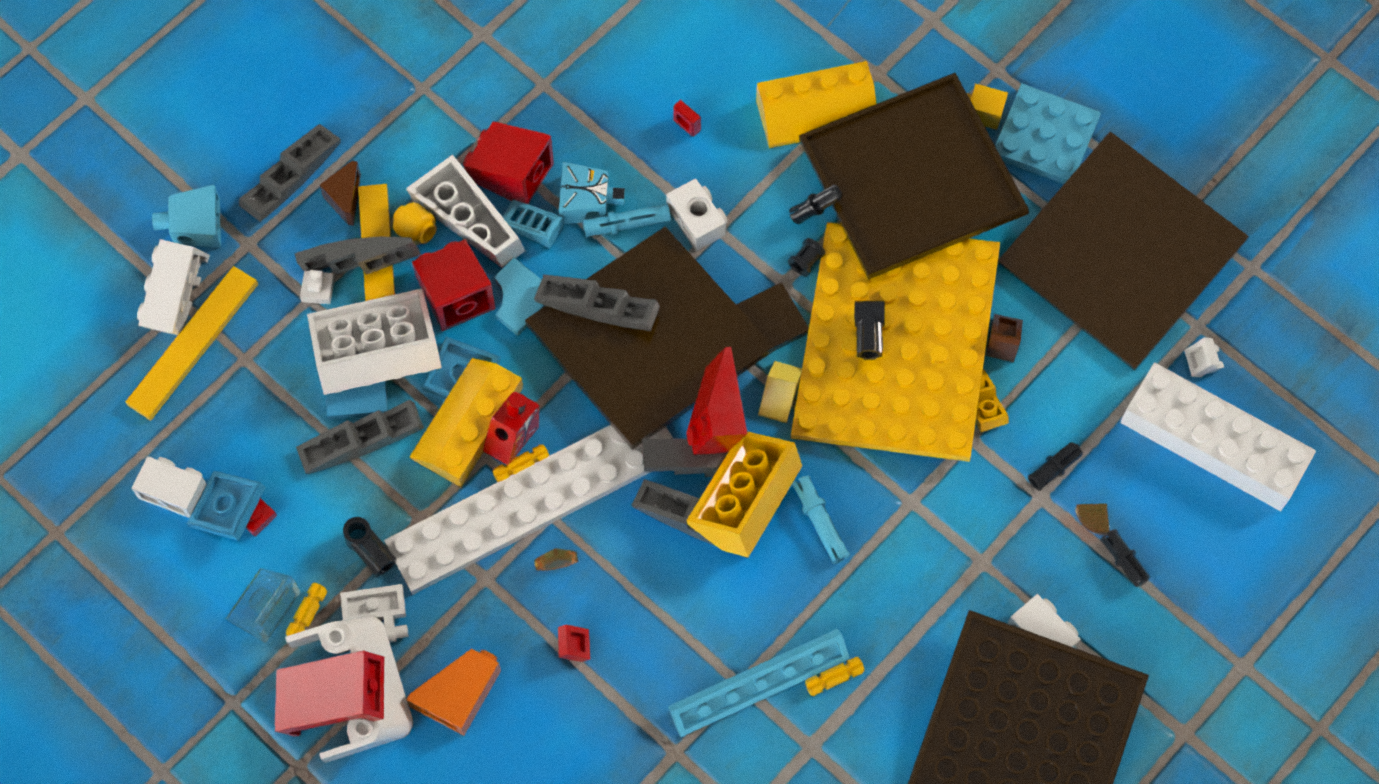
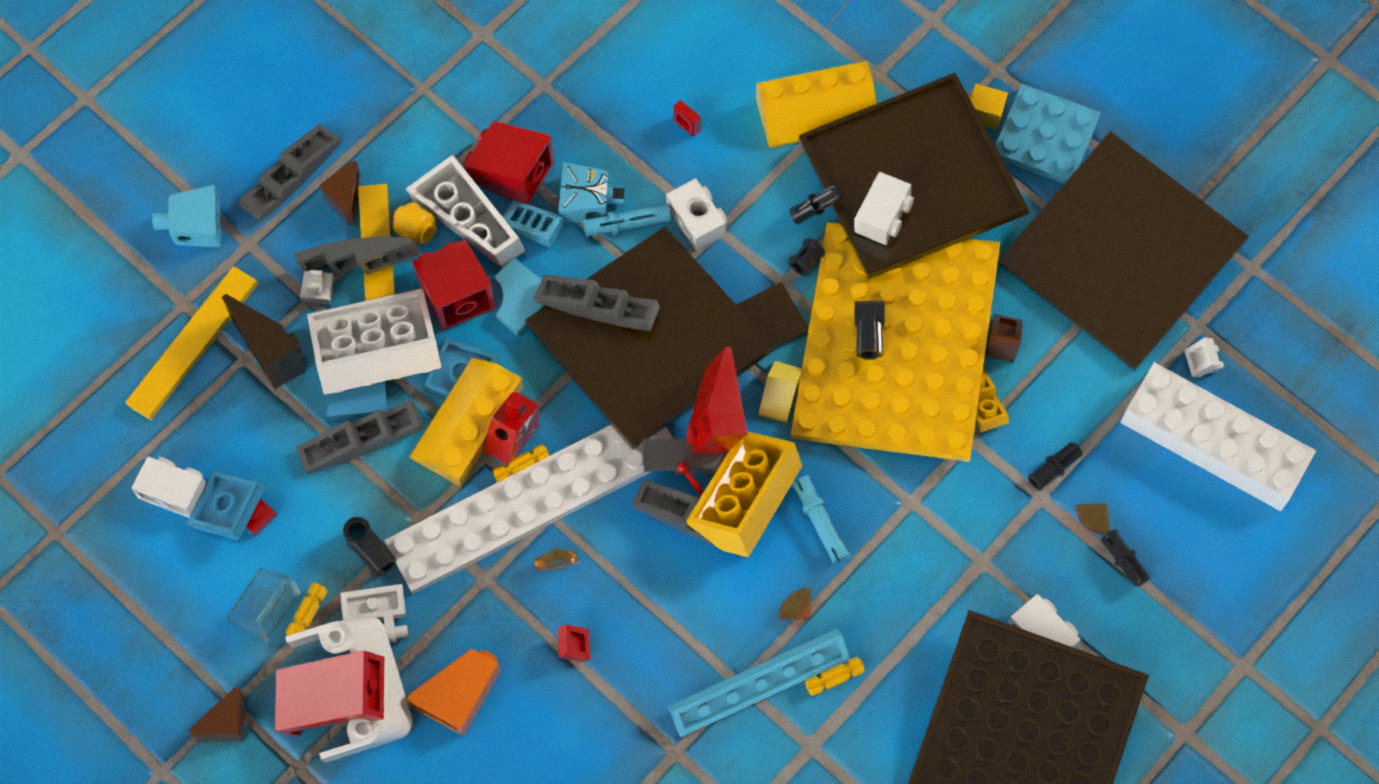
white wedge [137,239,210,336] -> none
none -> reddish brown slope [188,686,246,742]
none -> dark brown slope [221,294,306,389]
none -> red hinge [677,462,704,496]
none -> clear orange tile [779,588,811,621]
none -> white brick [854,172,914,245]

